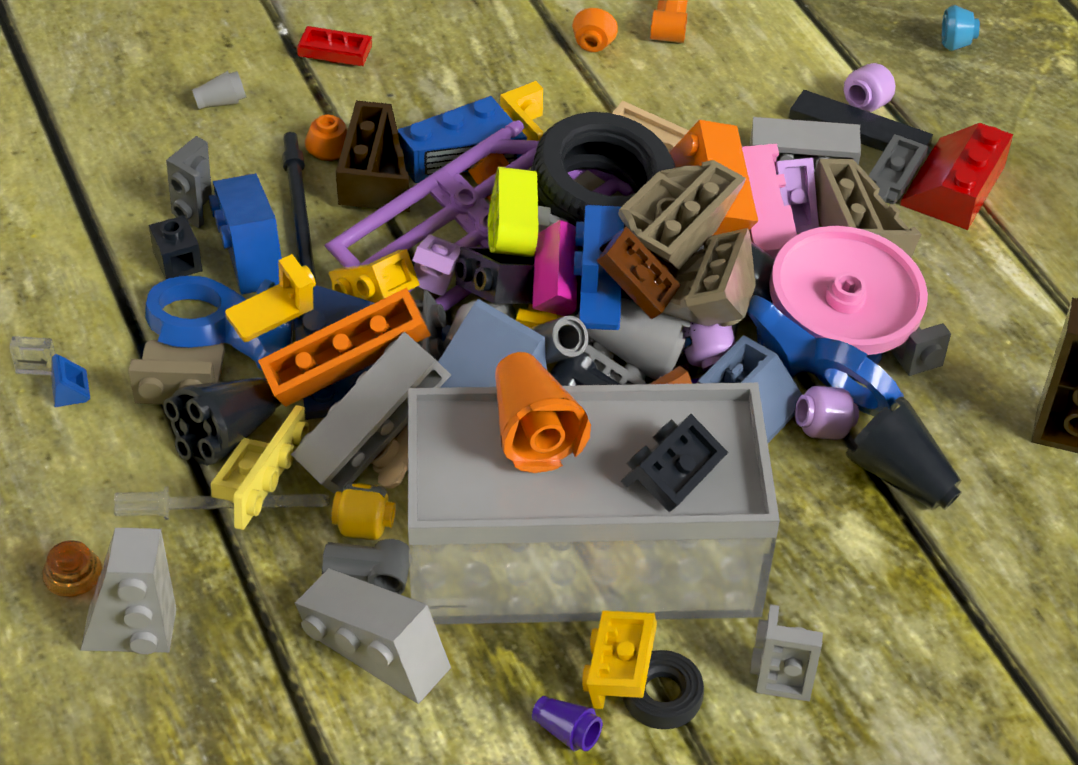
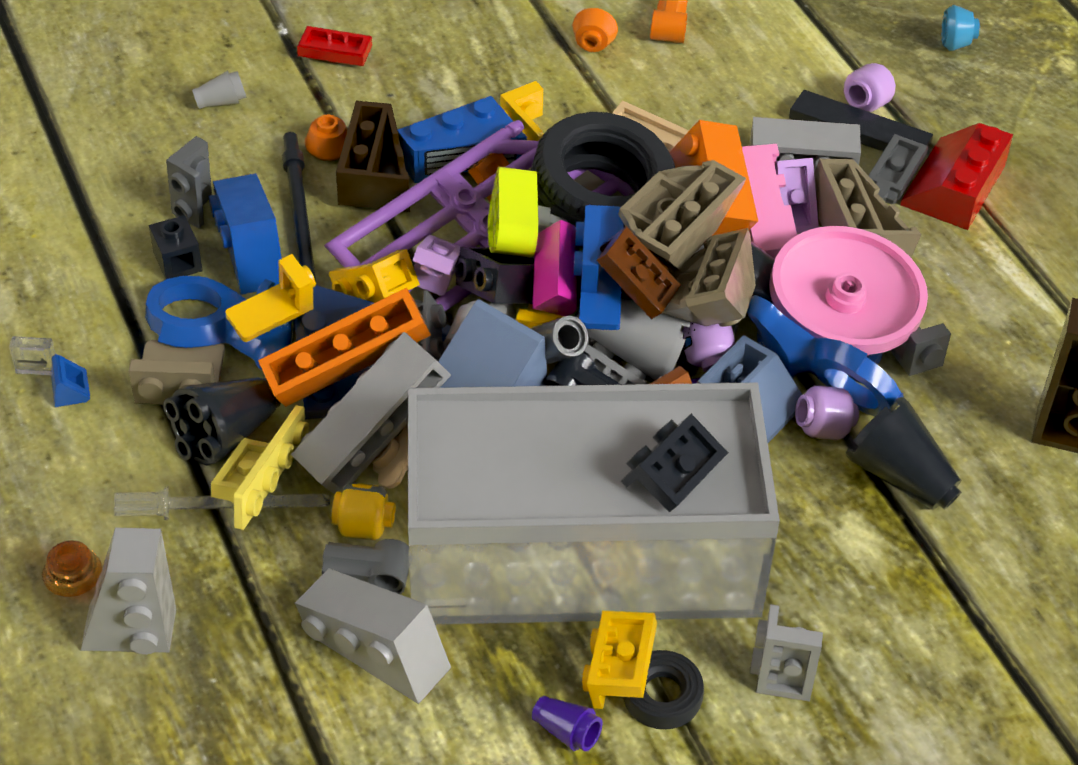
orange cone [495,352,591,473] -> none

